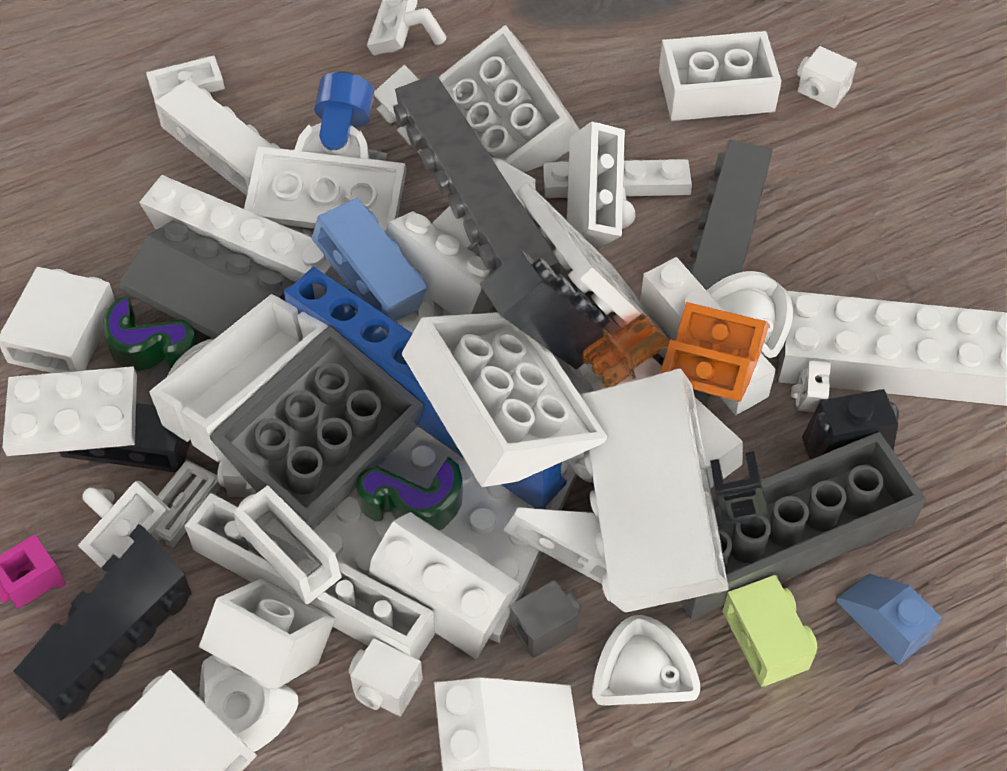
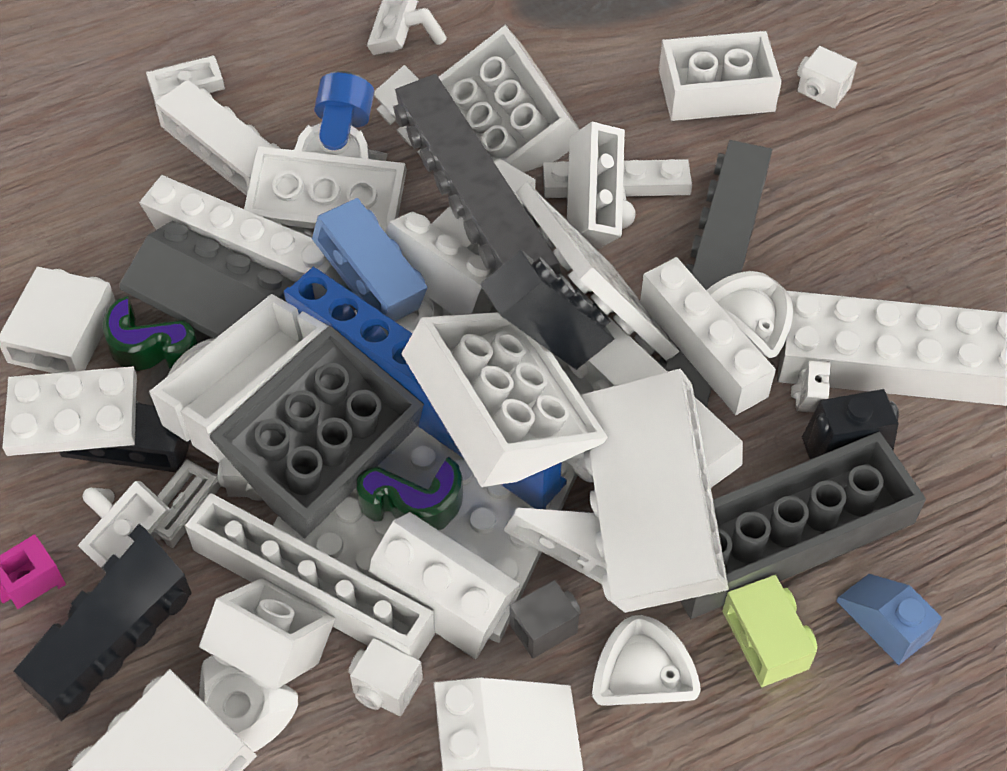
white window [232,485,341,606] -> none
clear orange arm [581,312,669,388] -> none
orange slope [660,302,770,402] -> none
black window [710,451,768,523] -> none

